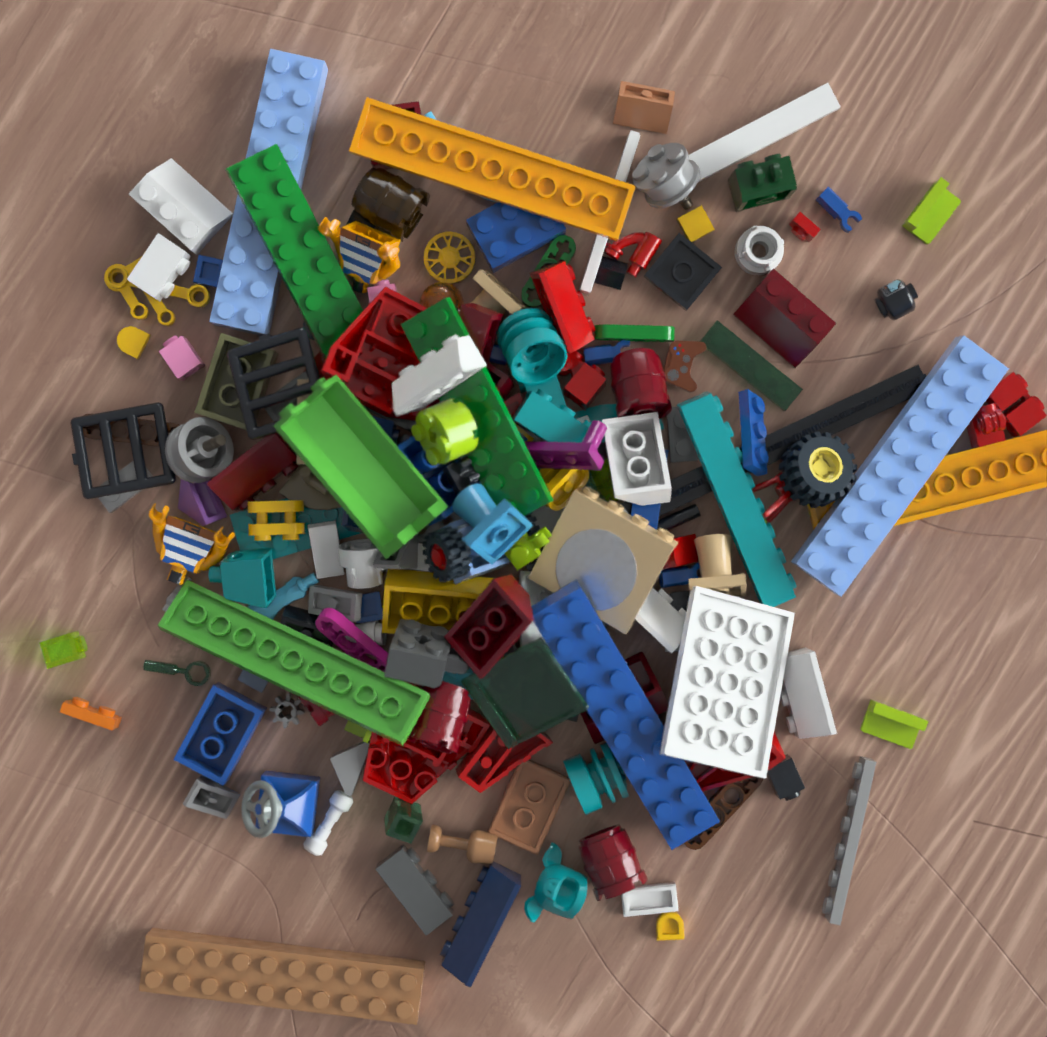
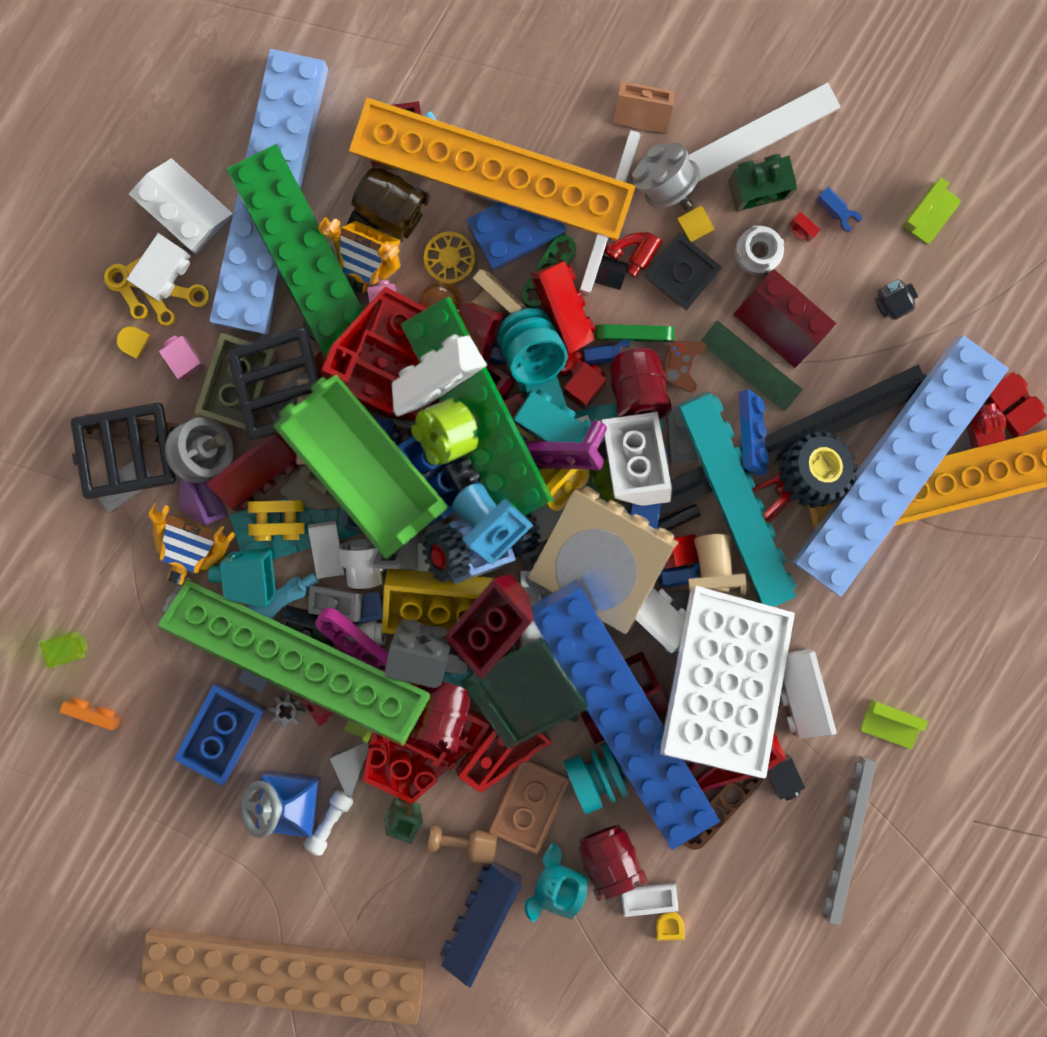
clear green piece [143,660,211,686] -> none
light grey slope [183,775,240,819] -> none
blue plate [193,255,223,288] -> none
dark grey brick [376,844,454,935] -> none
lime plate [504,527,552,570] -> none

